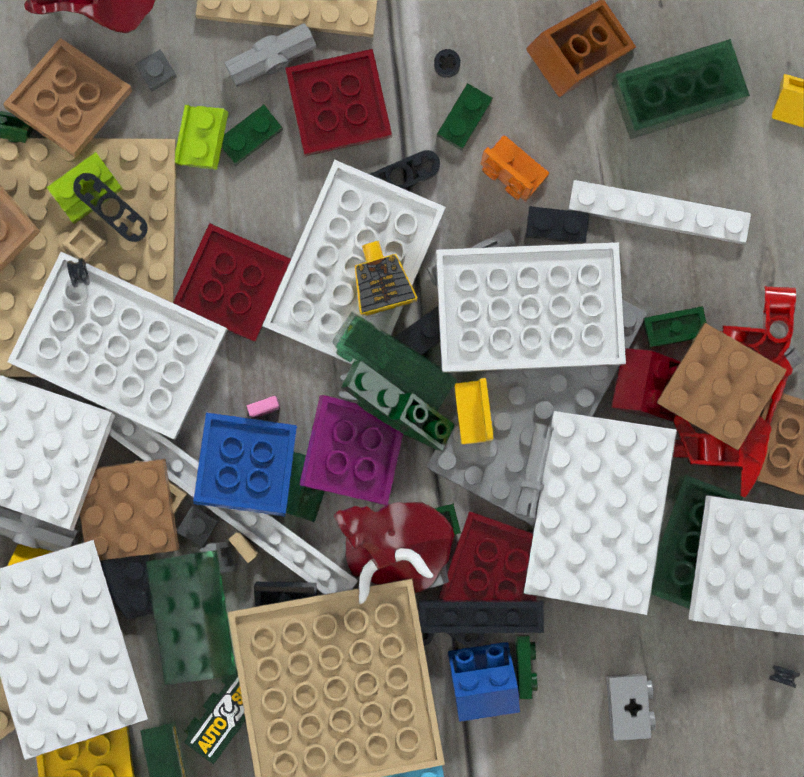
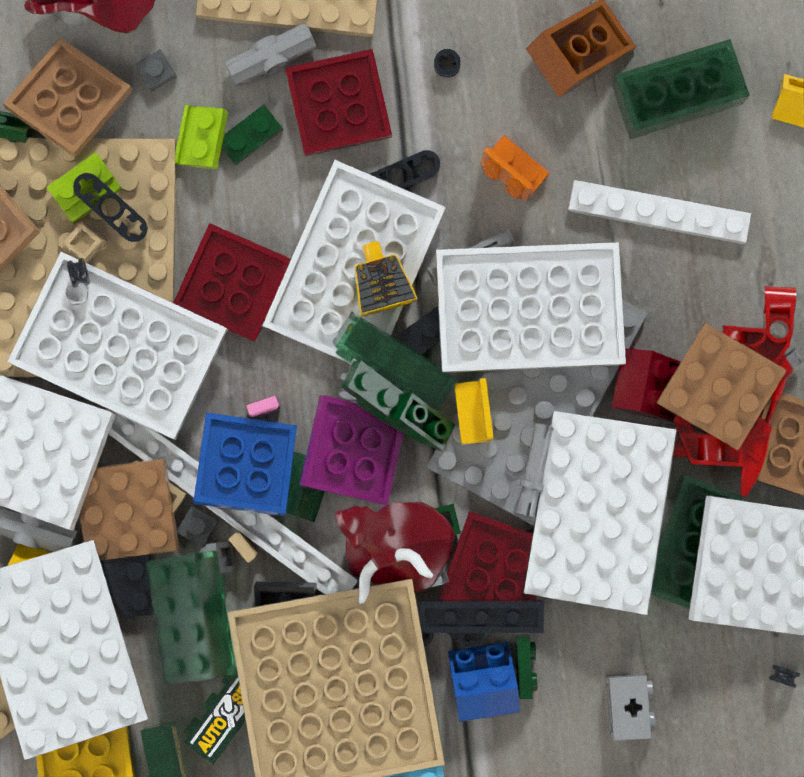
dark green plate [437,83,493,151] -> none
black plate [525,206,589,244] -> none
dark green plate [643,306,707,348] -> none

